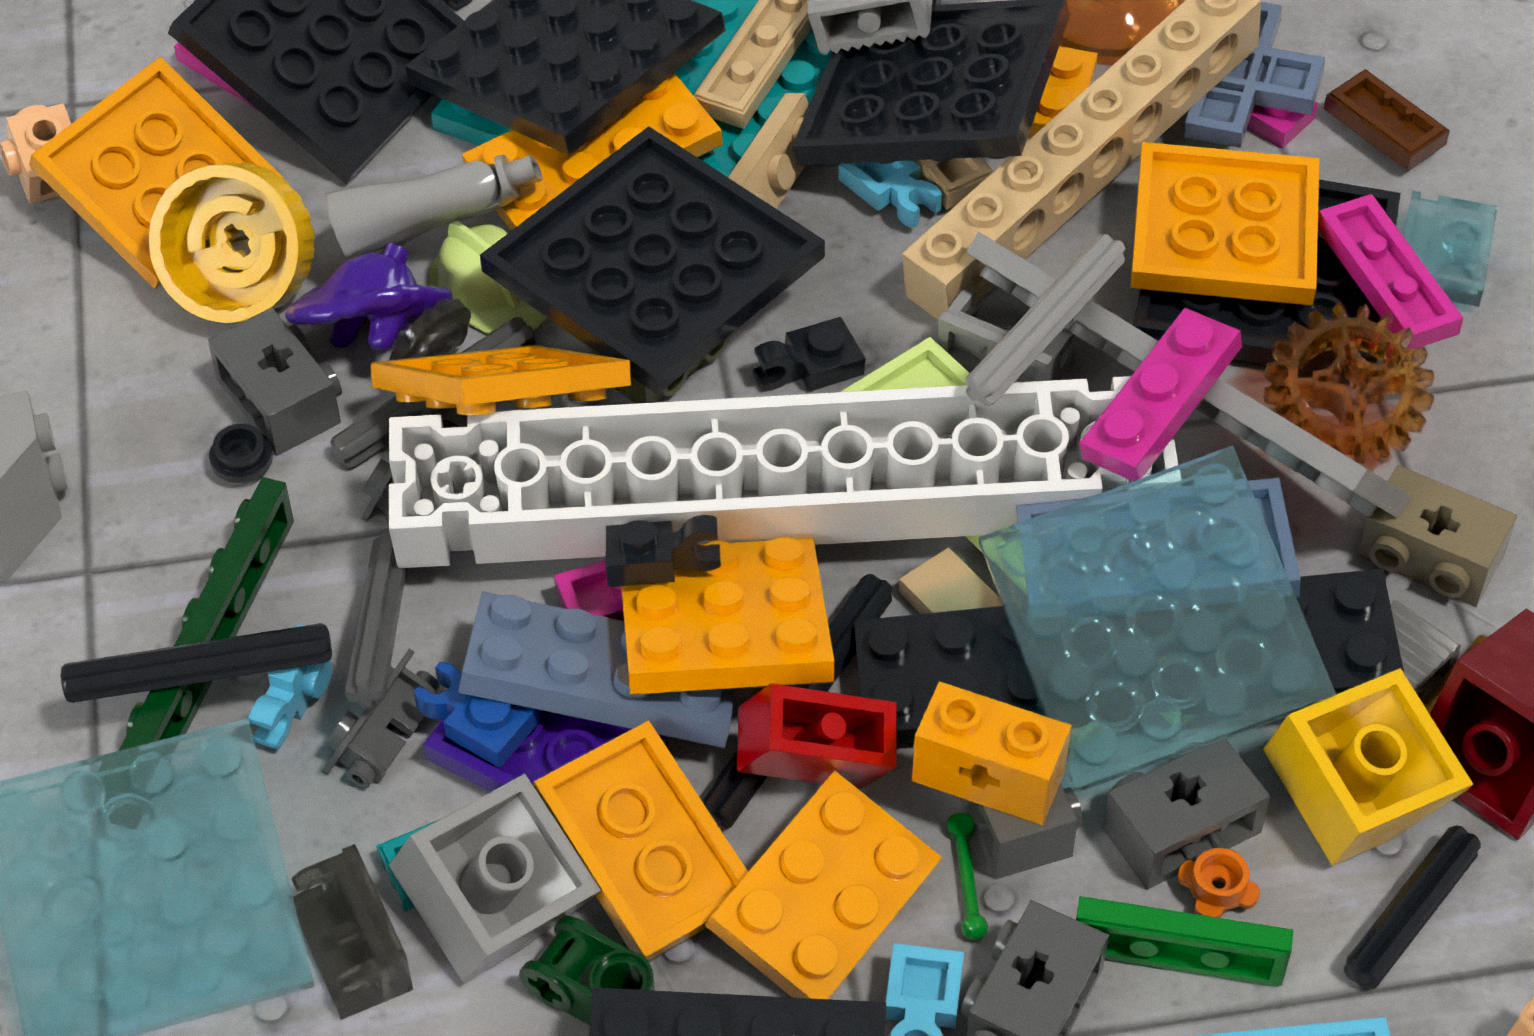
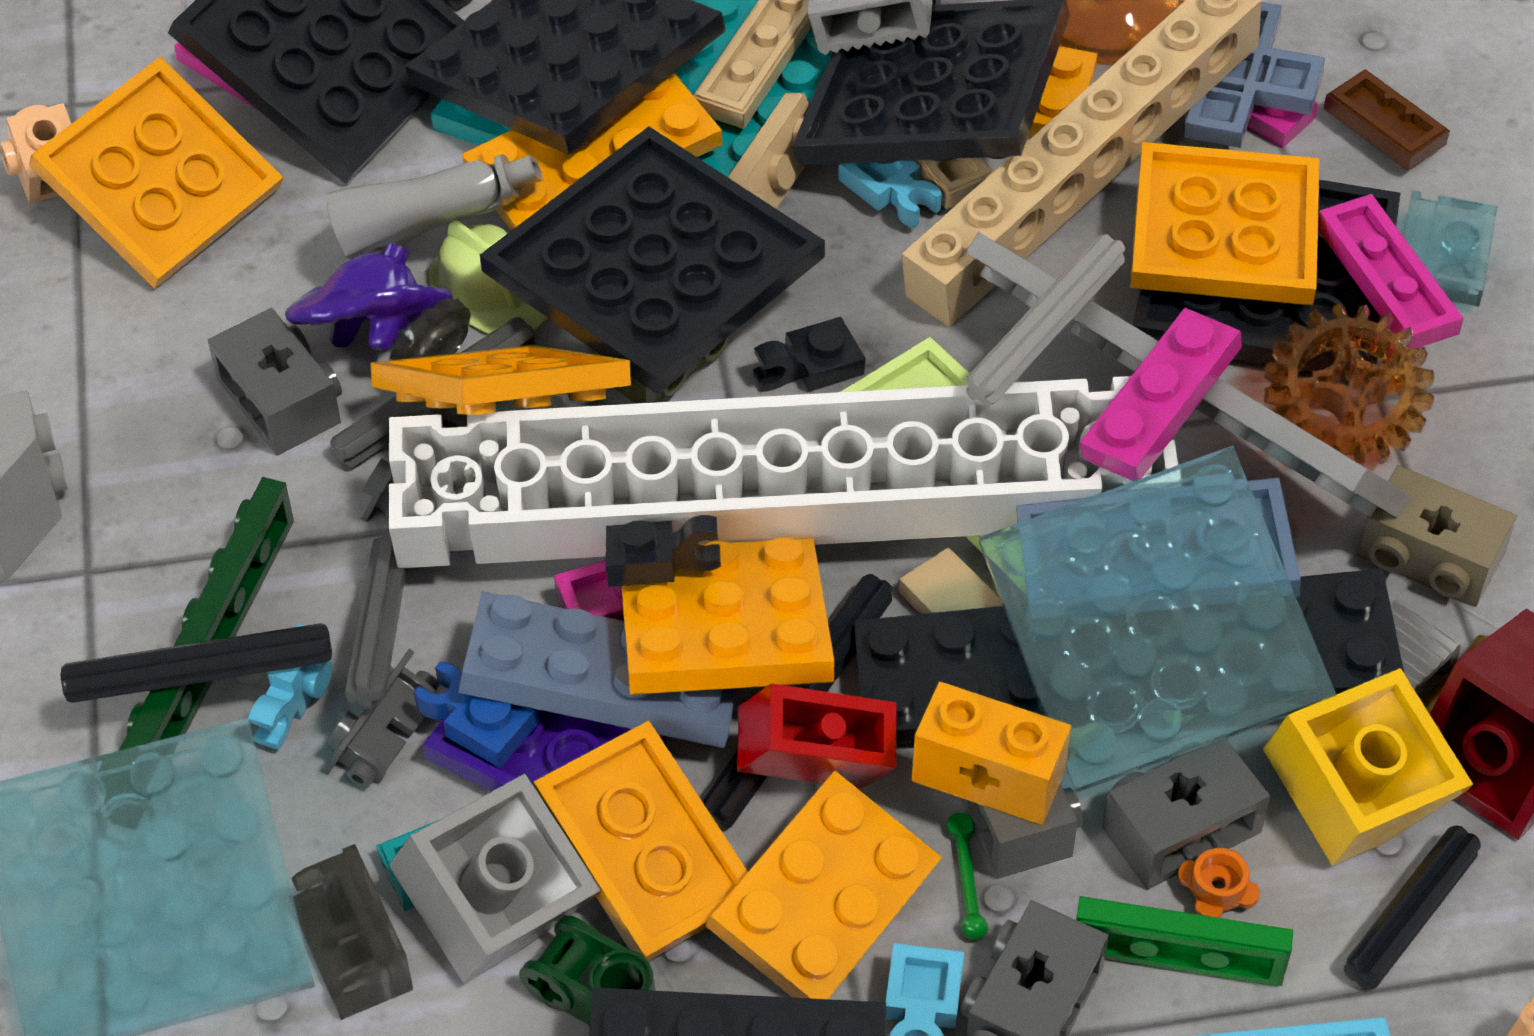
yellow piece [149,162,315,323] -> none
black plate [209,424,273,483] -> none
light grey hinge [937,288,1075,383] -> none

